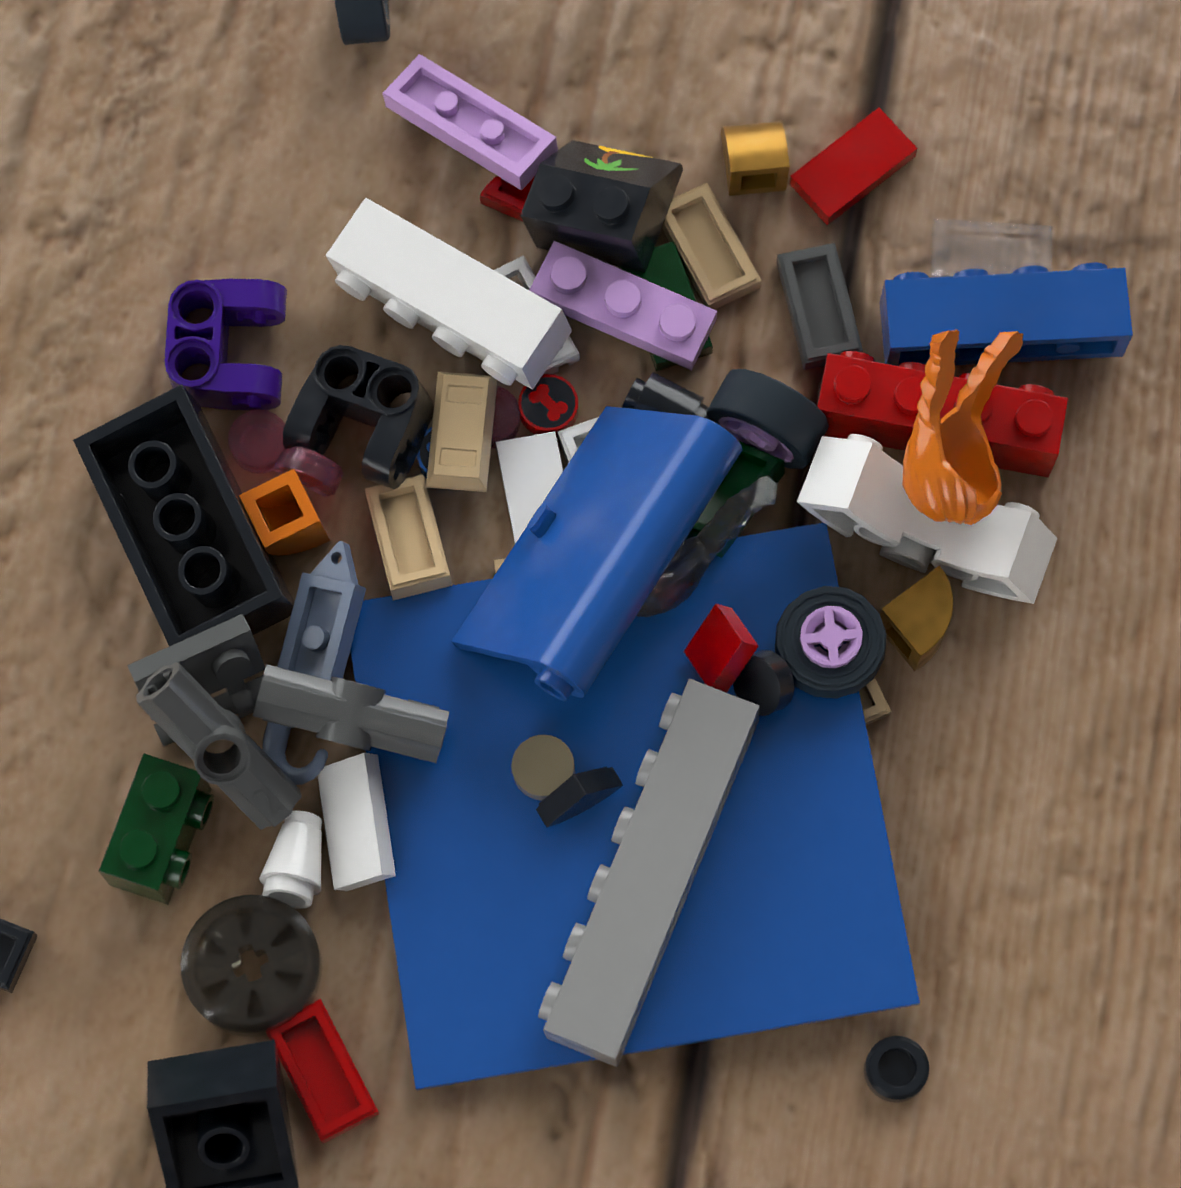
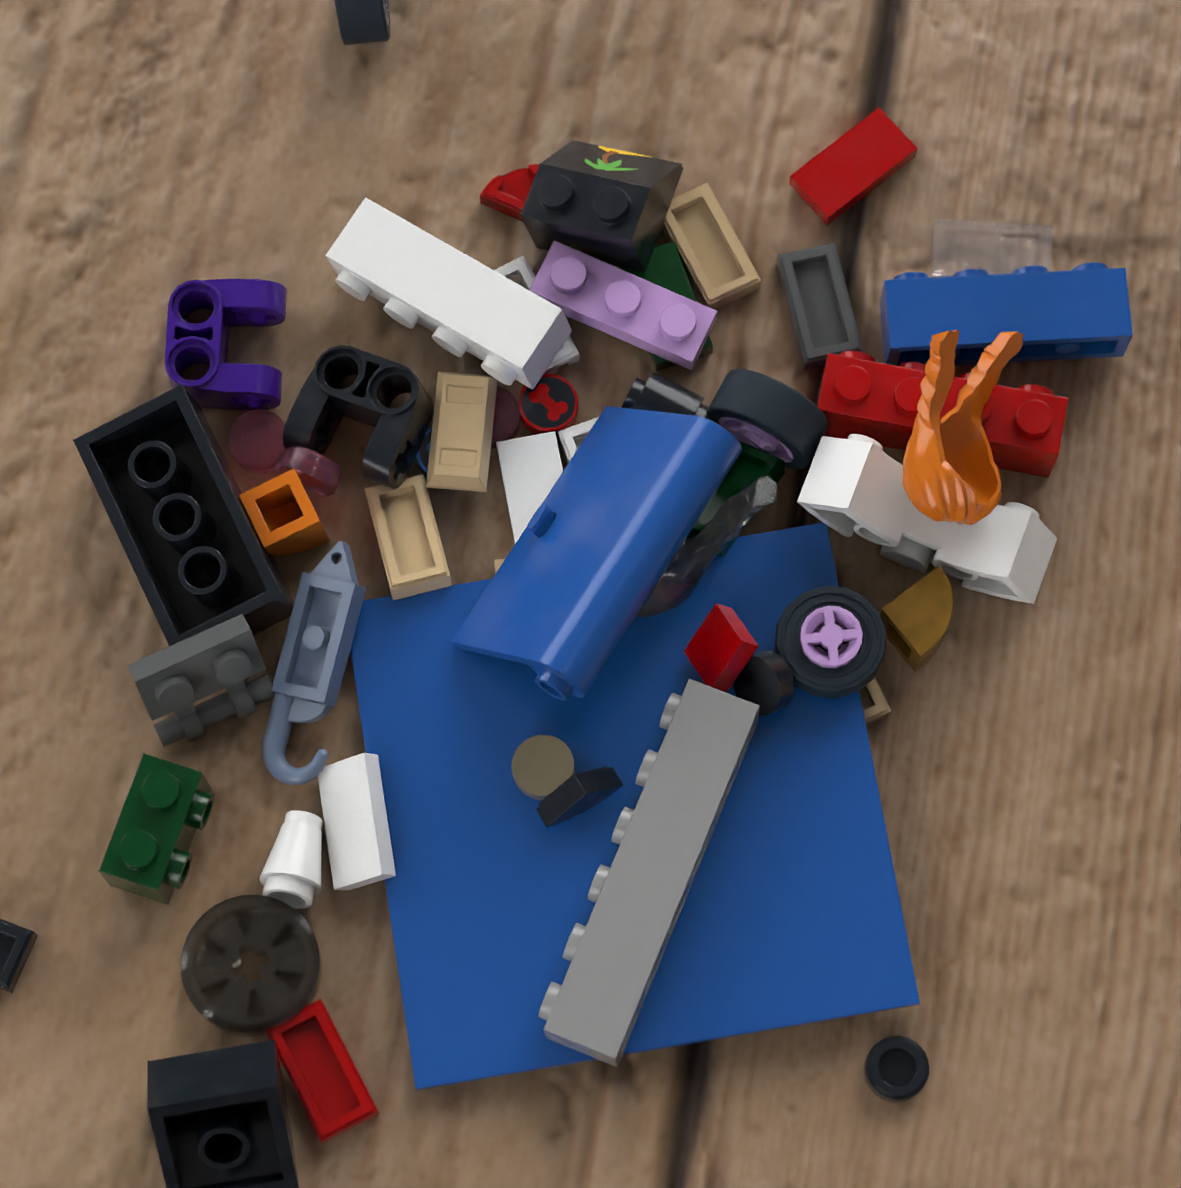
dark grey piece [136,661,302,830] -> none
dark grey piece [253,664,450,763] -> none
lavender plate [383,54,558,191] -> none
pearl gold brick [721,121,790,196] -> none

